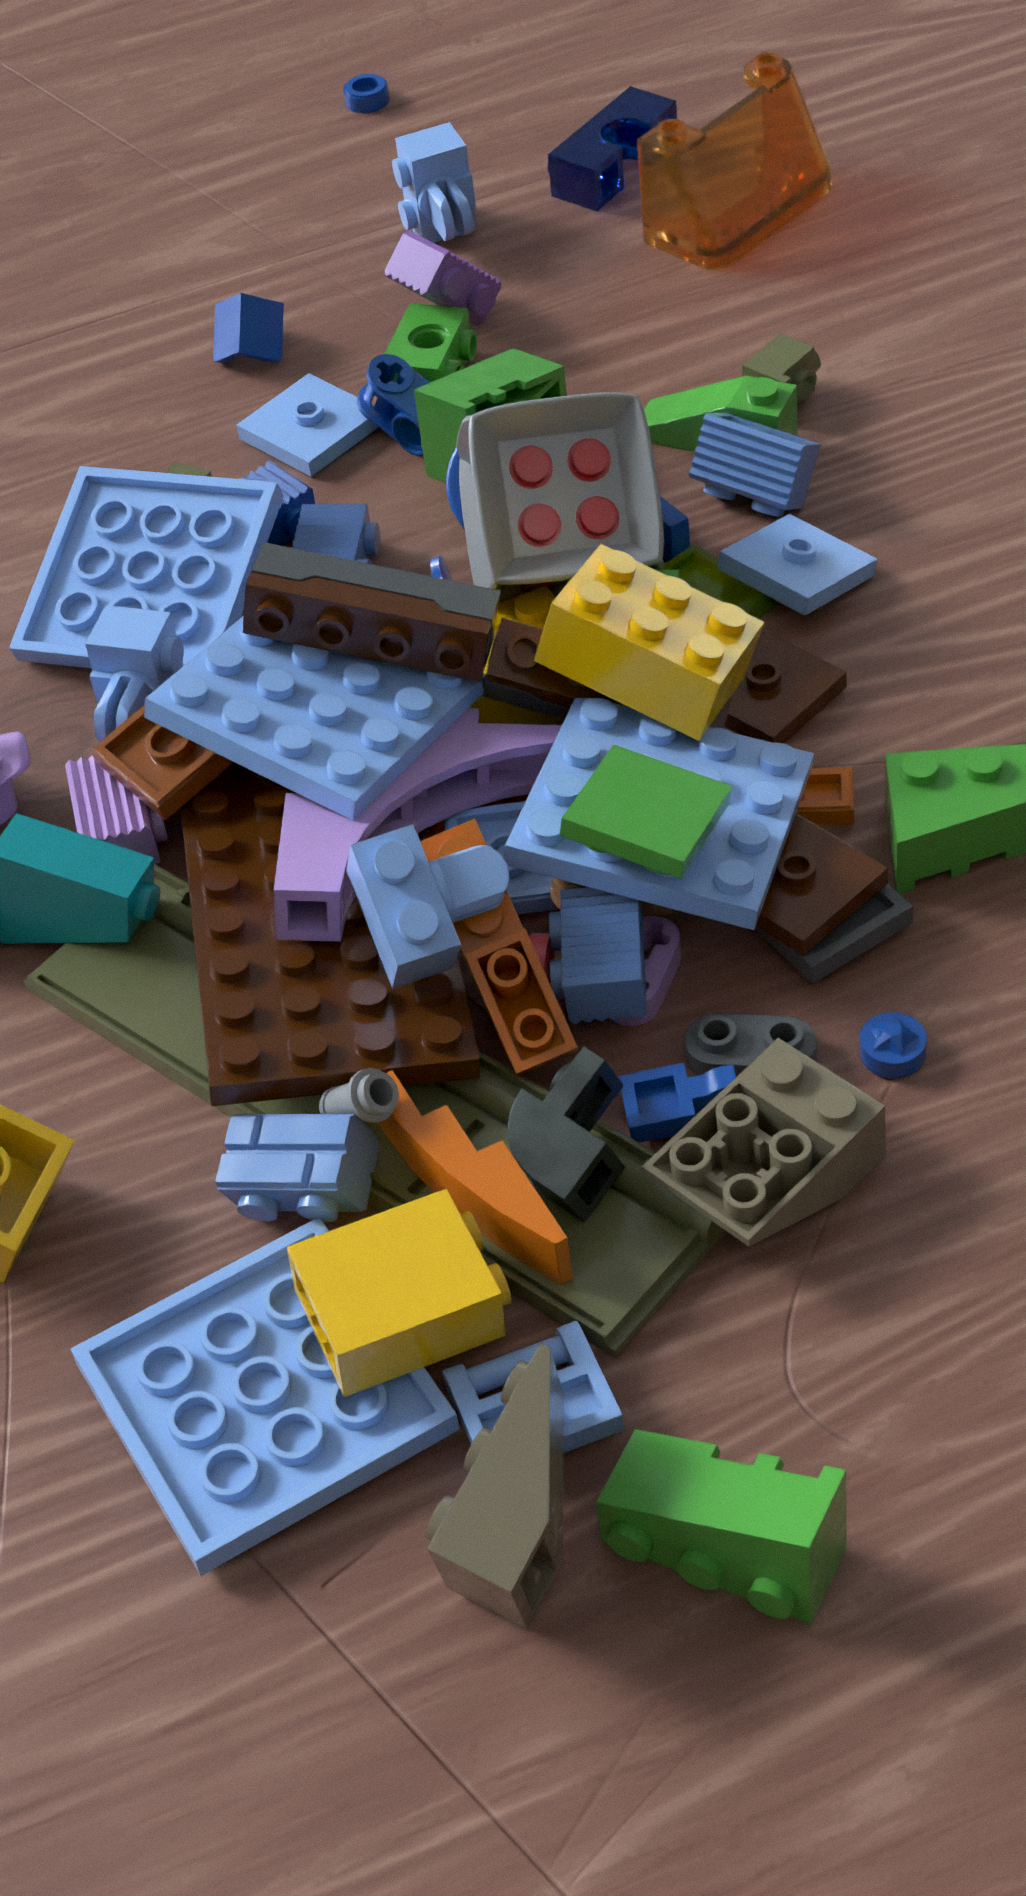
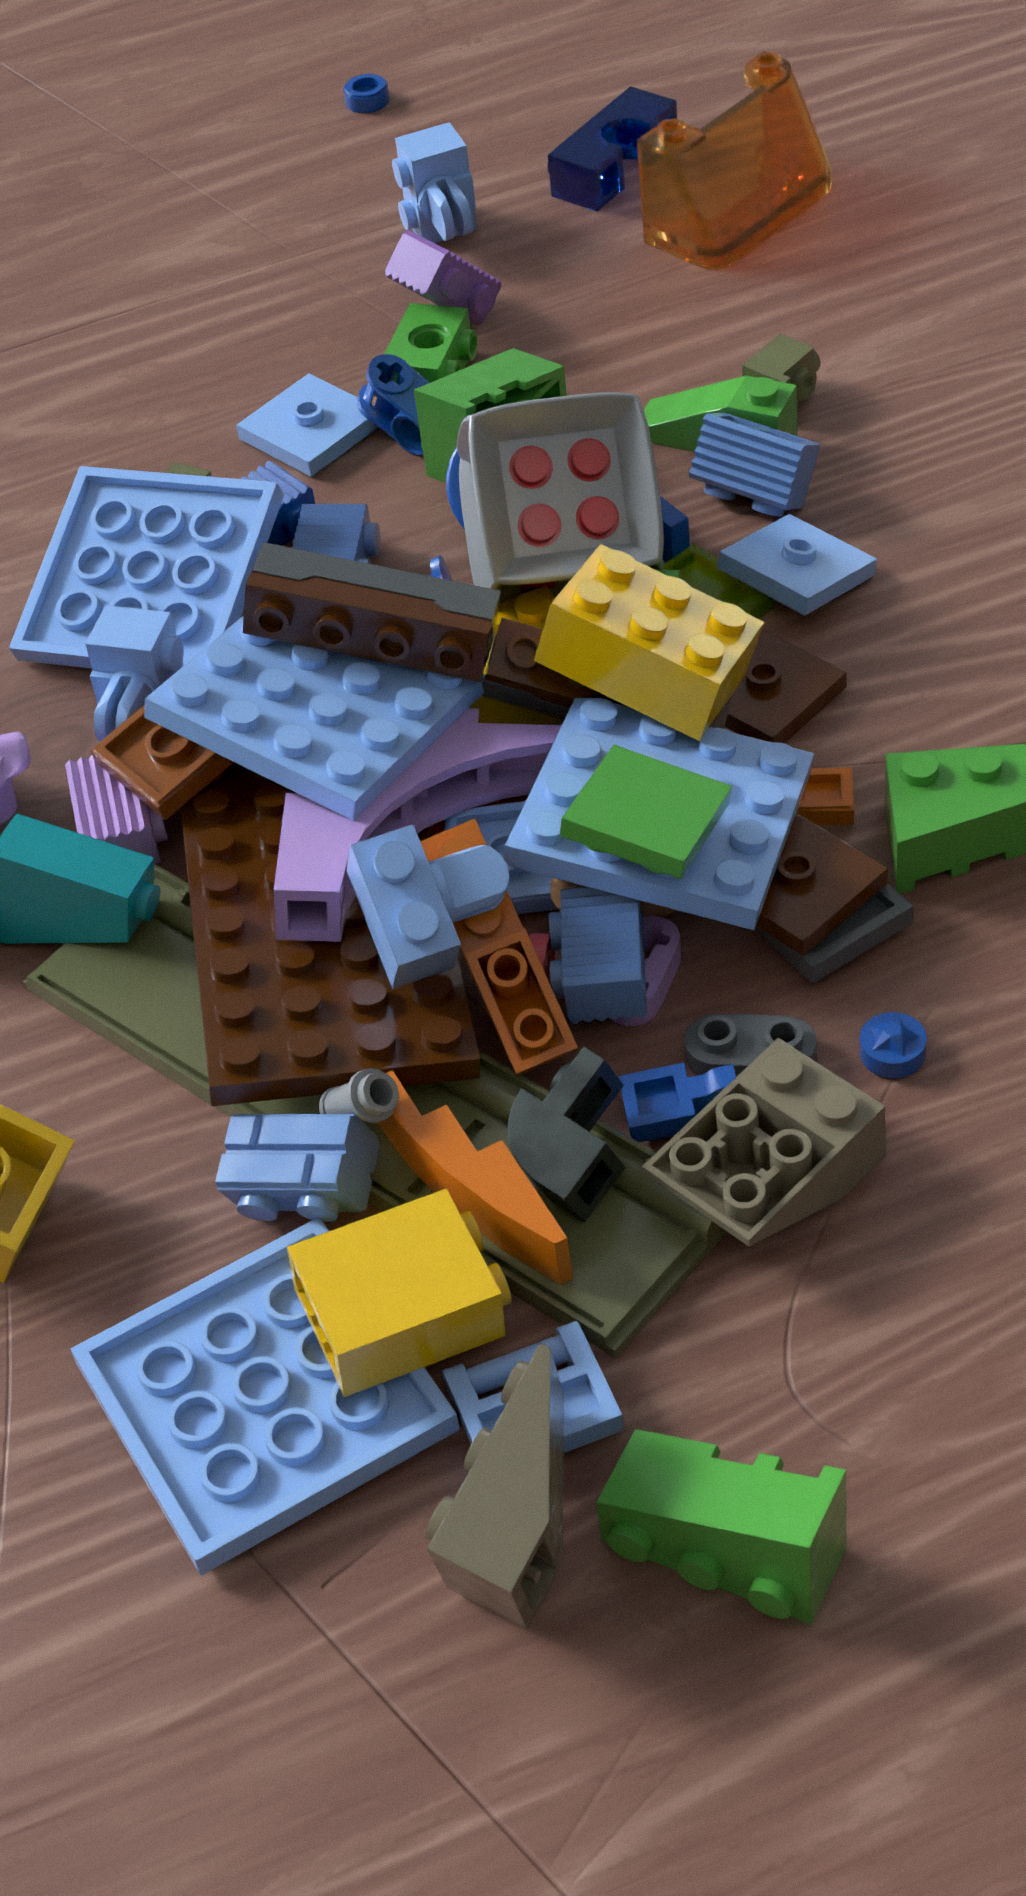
blue panel [213,293,284,364] -> none

